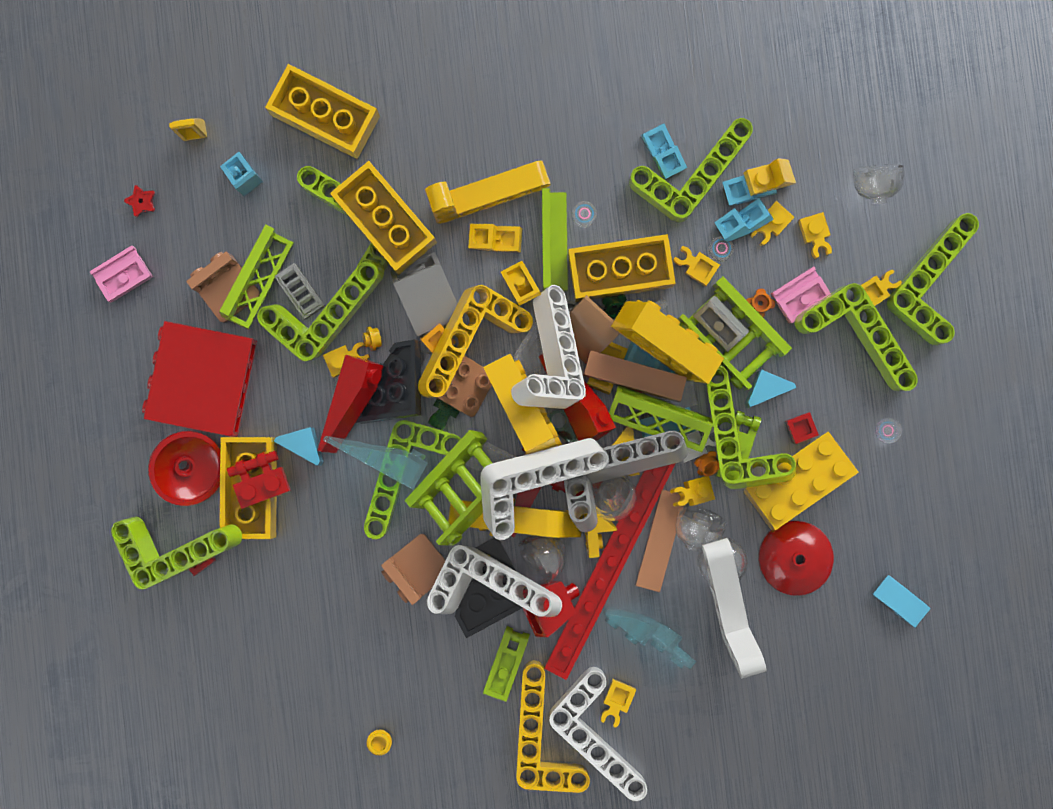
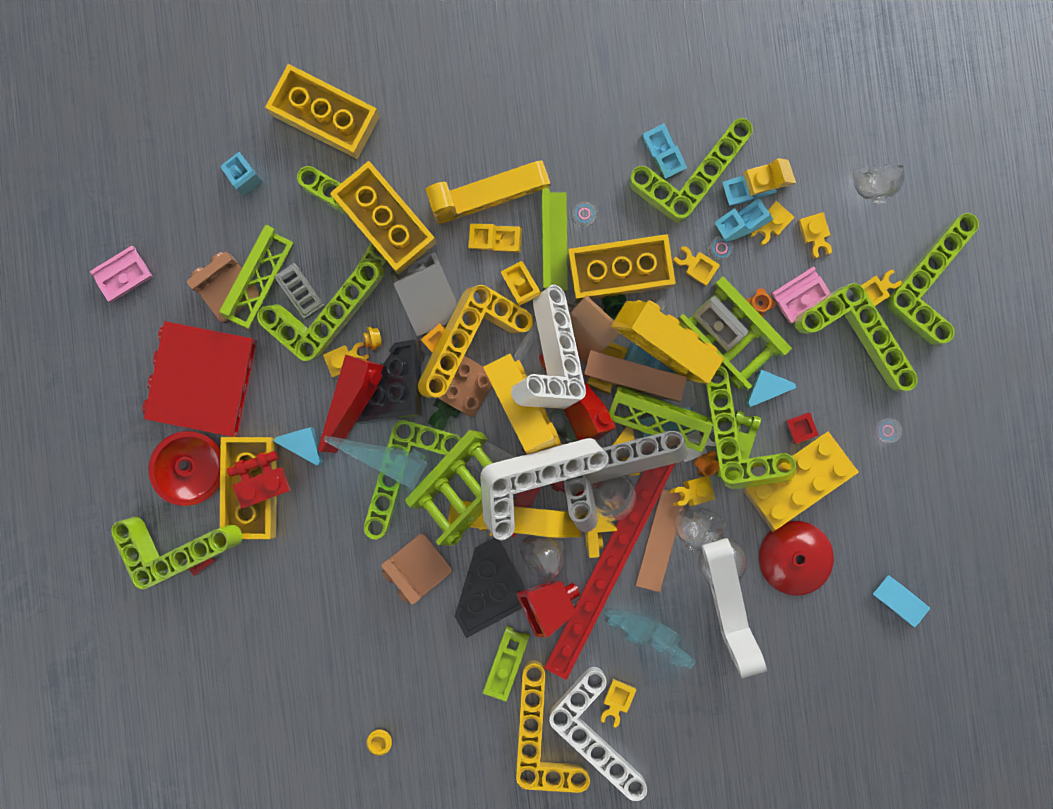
red plate [124,185,155,217] -> none
yellow slope [169,118,207,141] -> none
white beam [427,545,562,617] -> none

